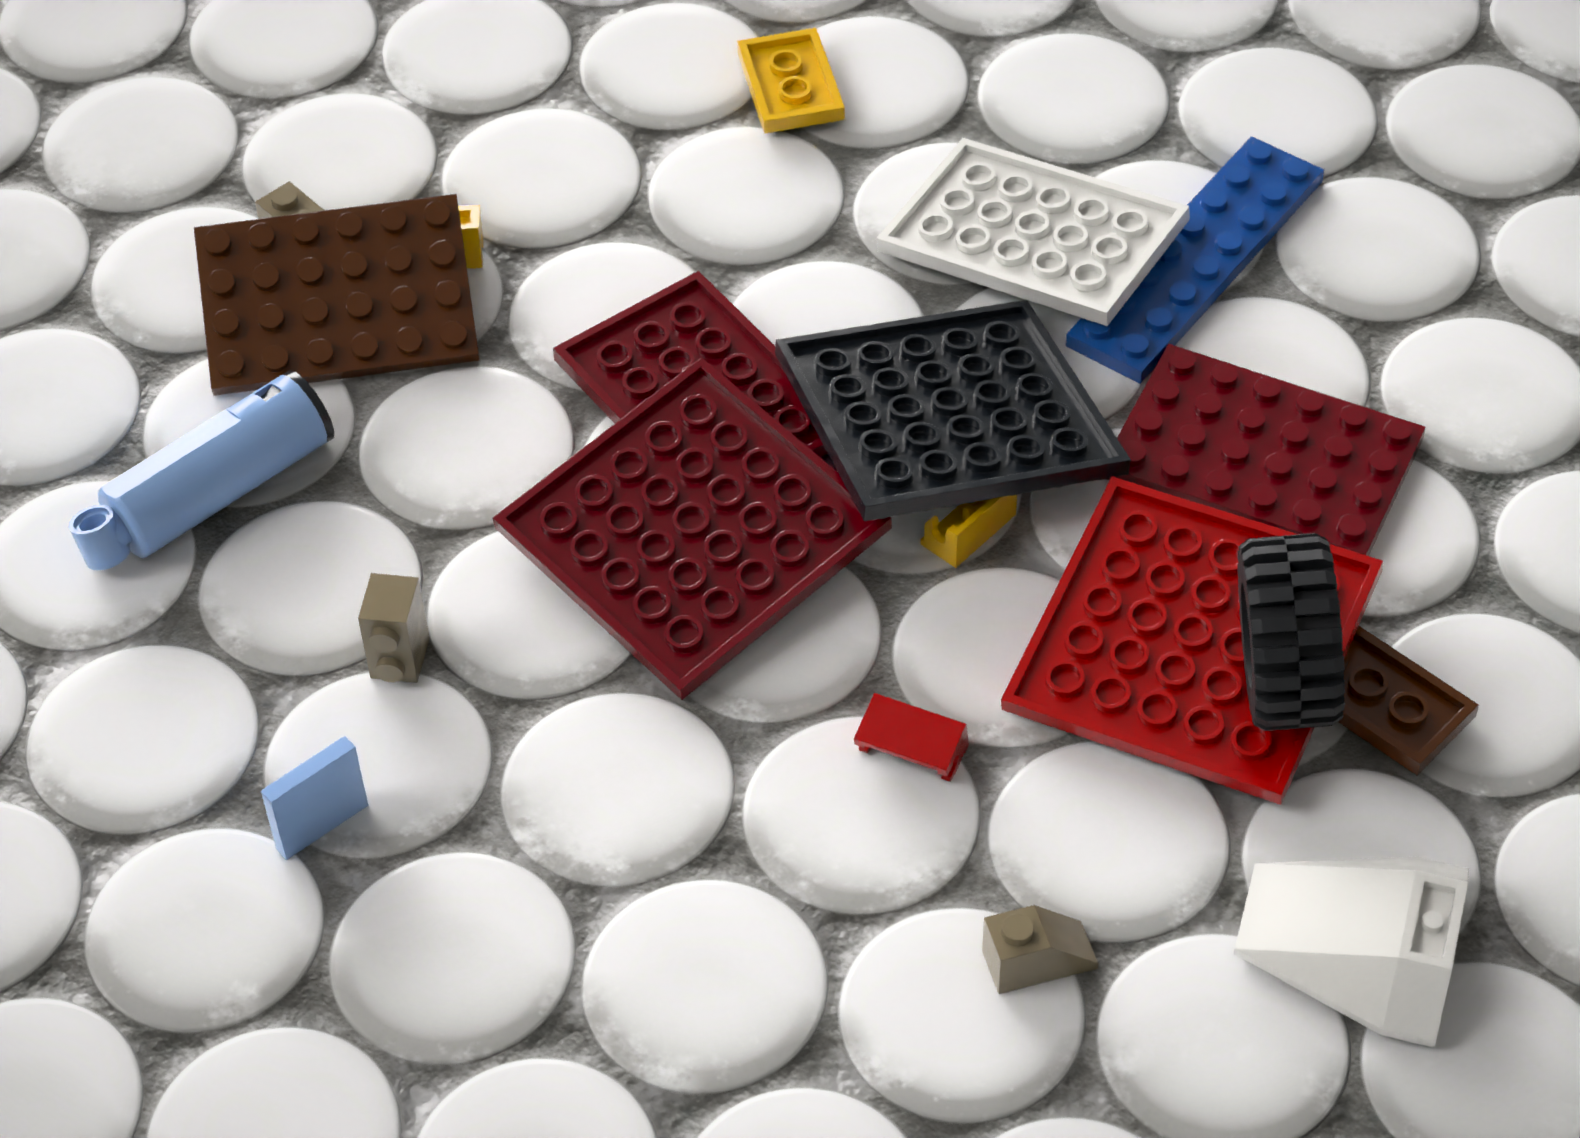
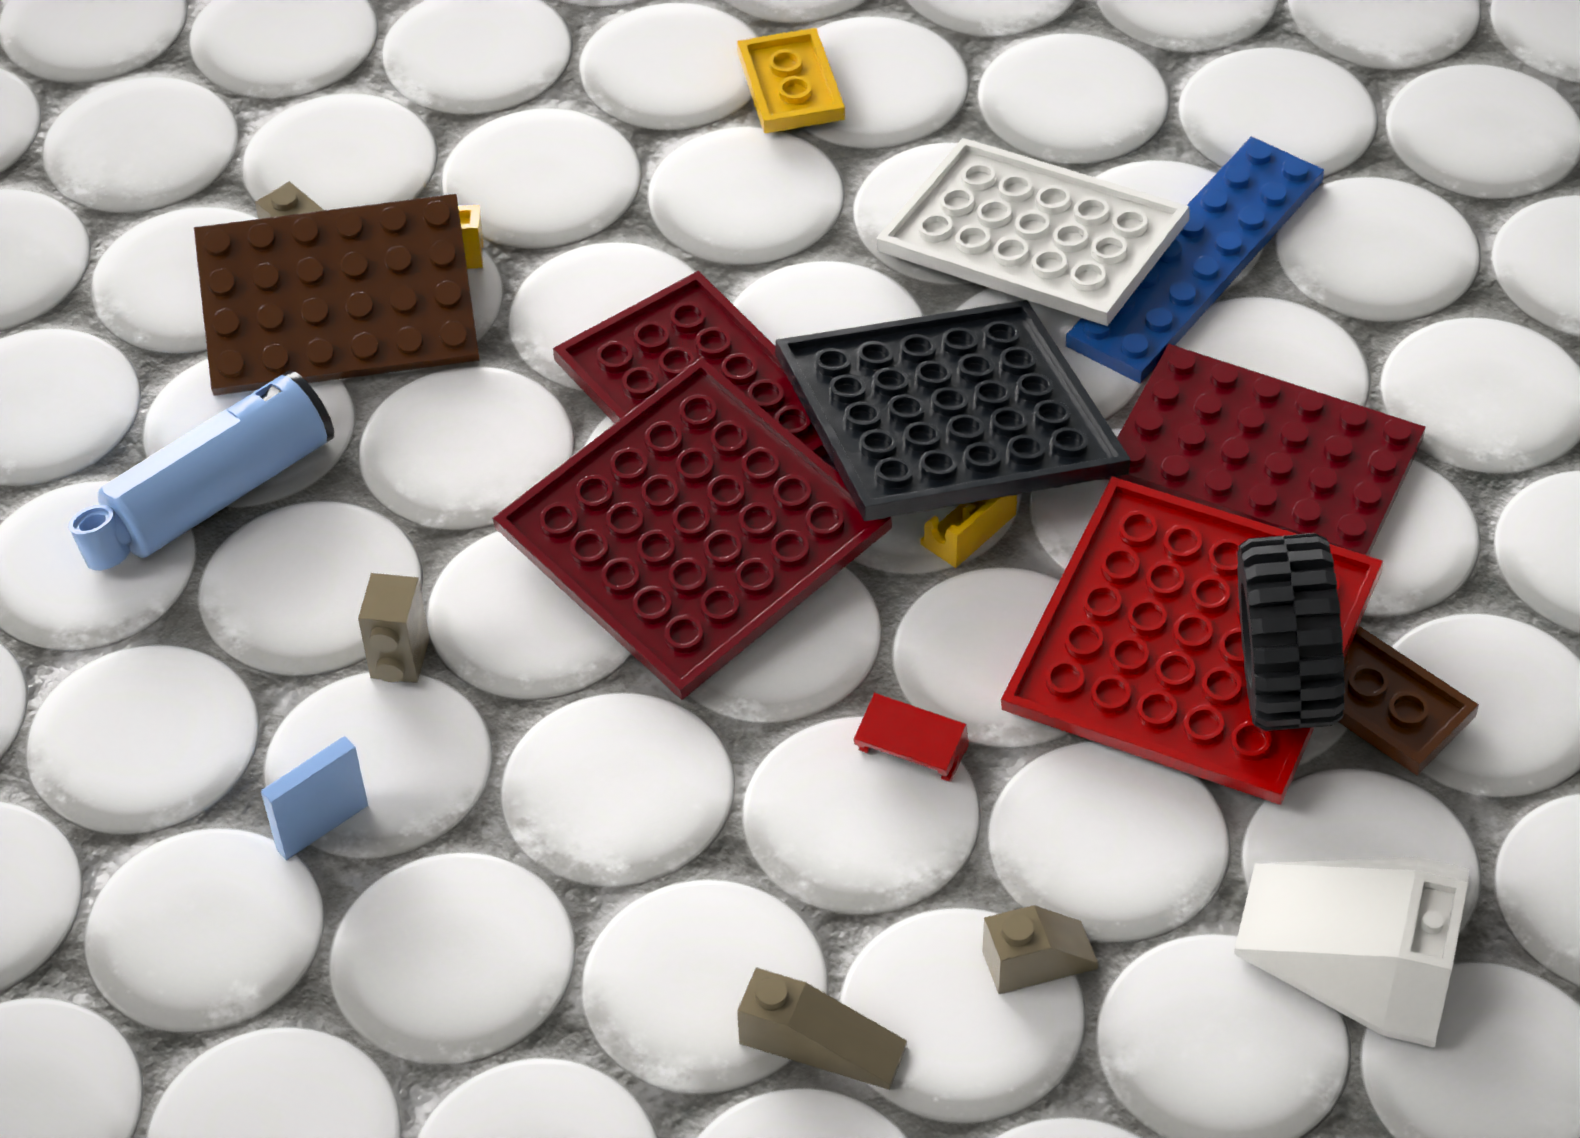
none -> dark tan slope [737,967,907,1090]

